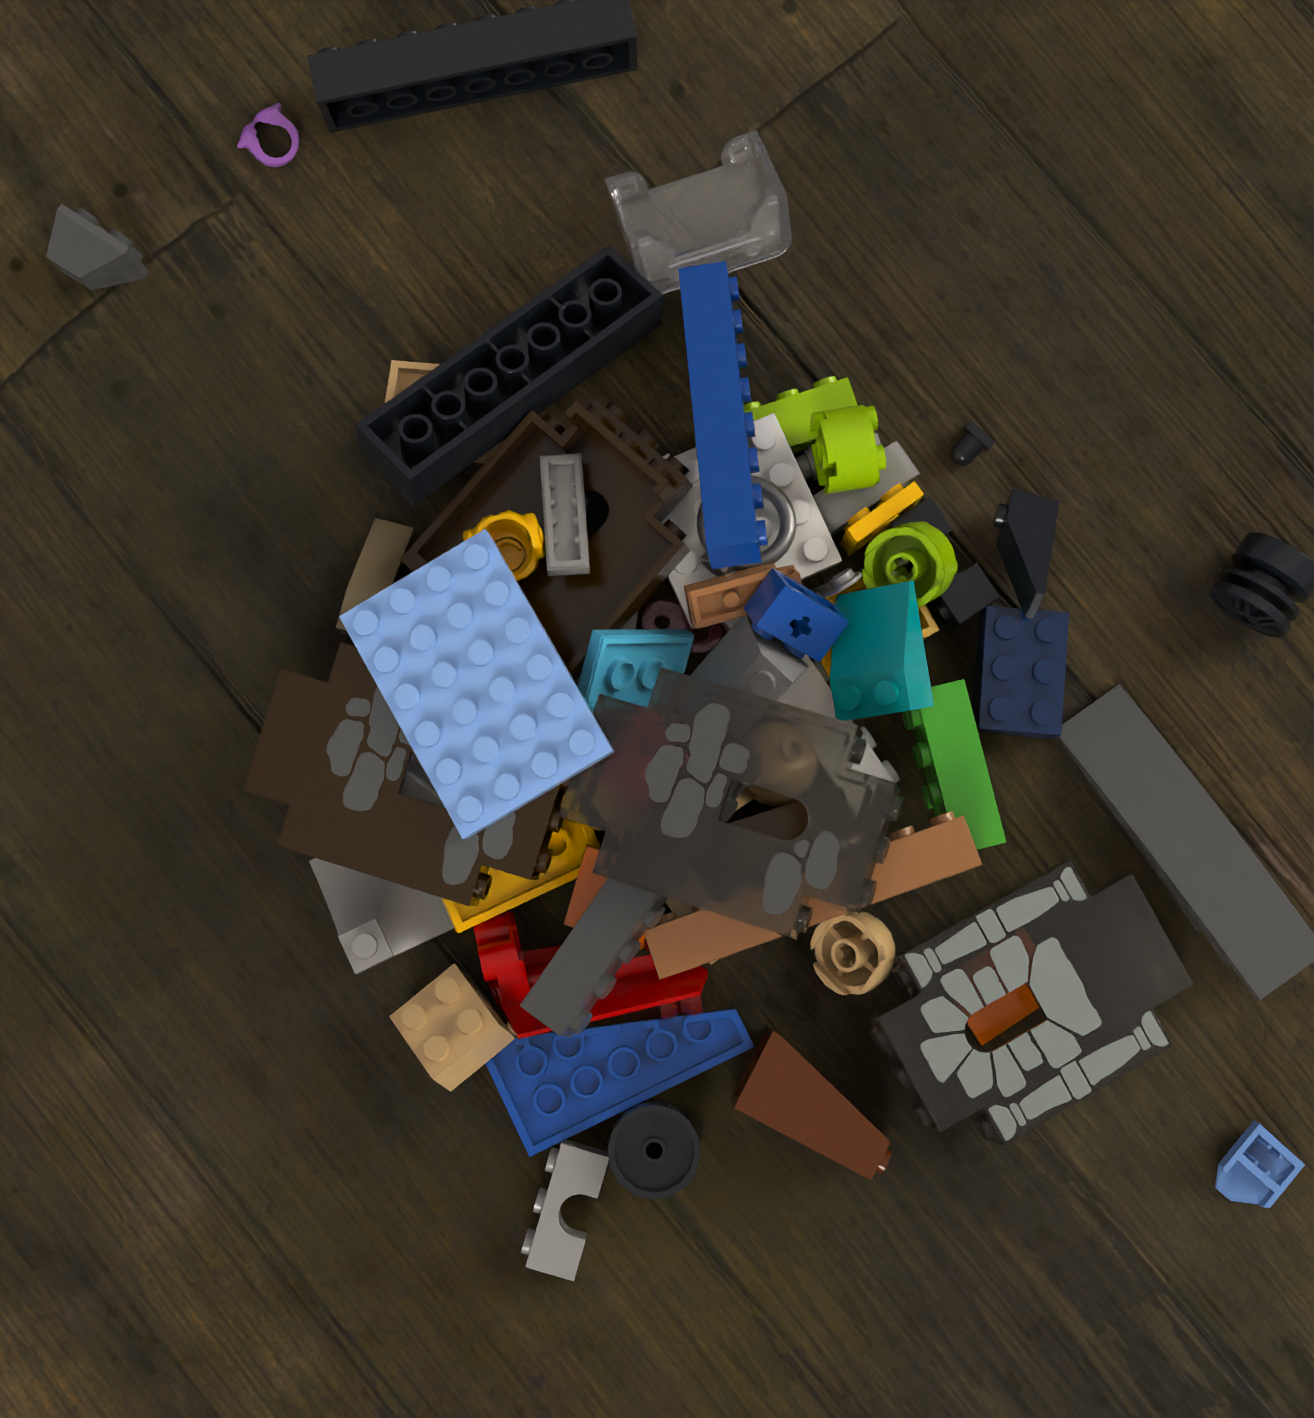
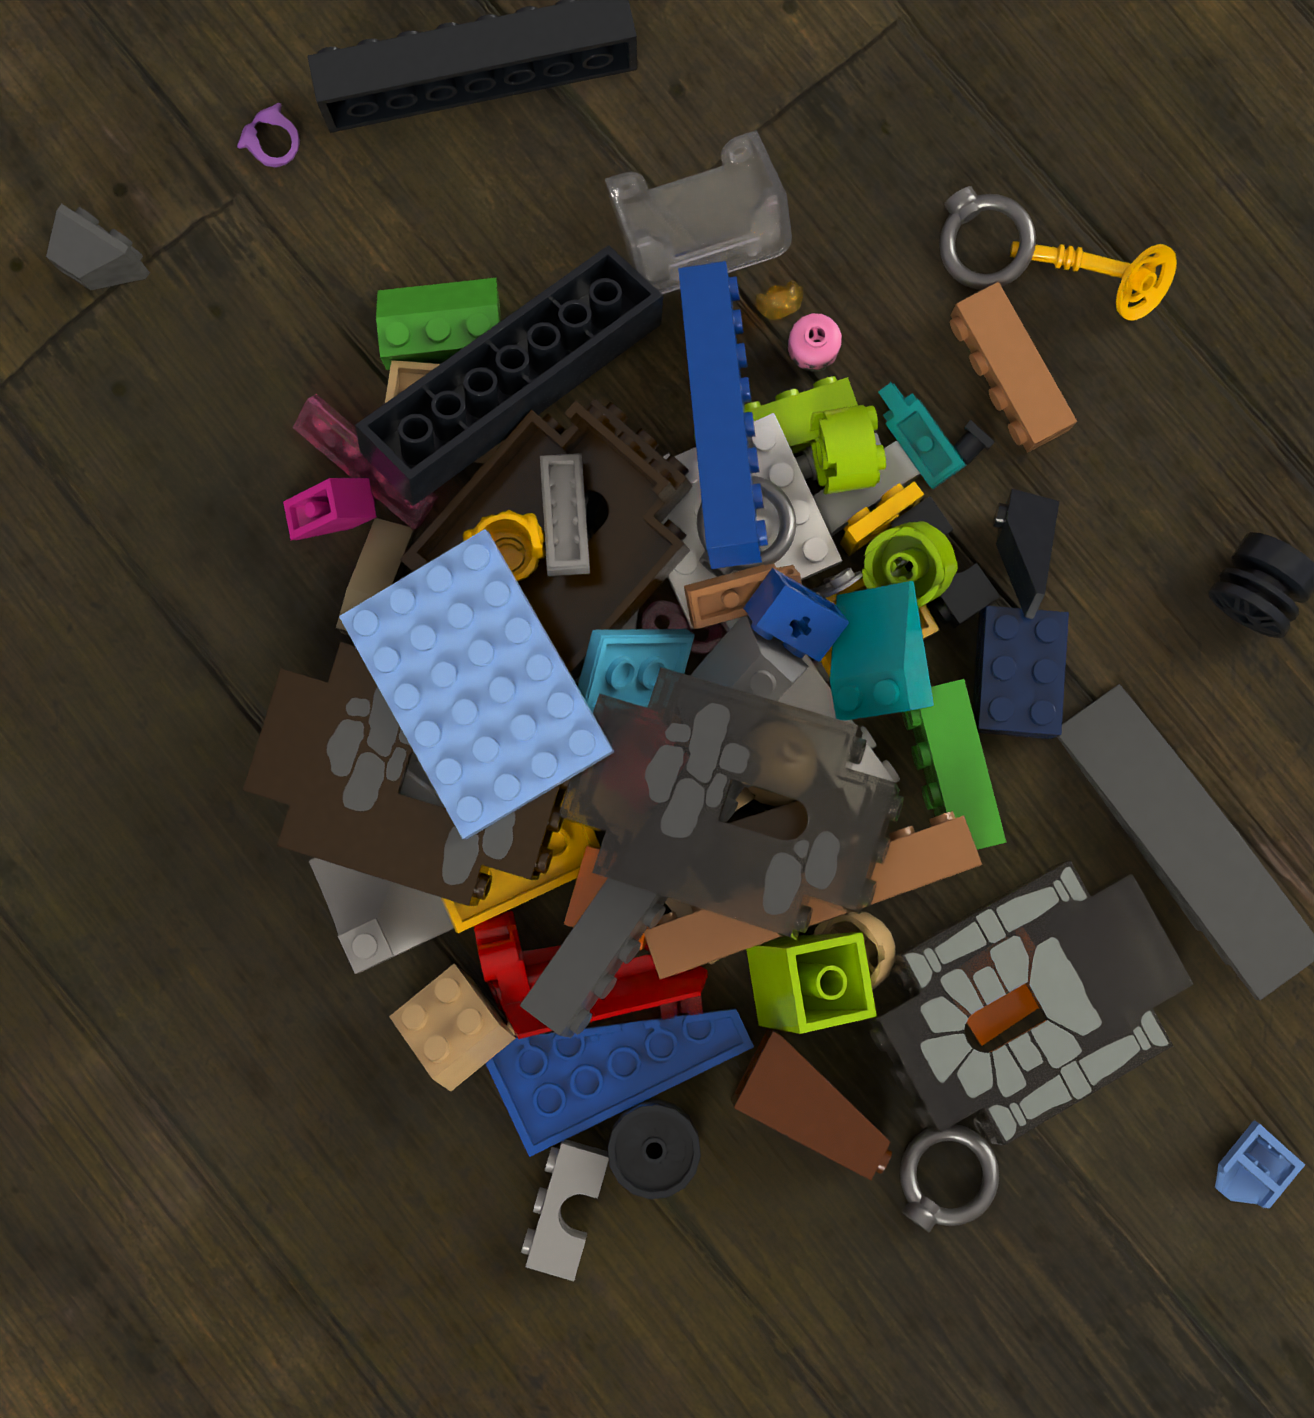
none -> dark pink slope [283,478,377,540]
none -> clear pink plate [293,394,438,530]
none -> bright green slope [376,278,501,370]
none -> lime slope [746,932,877,1034]
none -> clear yellow plate [755,280,803,320]
none -> bright pink head [788,313,842,371]
none -> teal hinge [878,382,967,489]
none -> flat silver piece [900,1124,999,1232]
none -> flat silver piece [939,186,1036,290]
none -> medium nougat brick [950,281,1077,453]
none -> yellow dish [1010,241,1177,321]

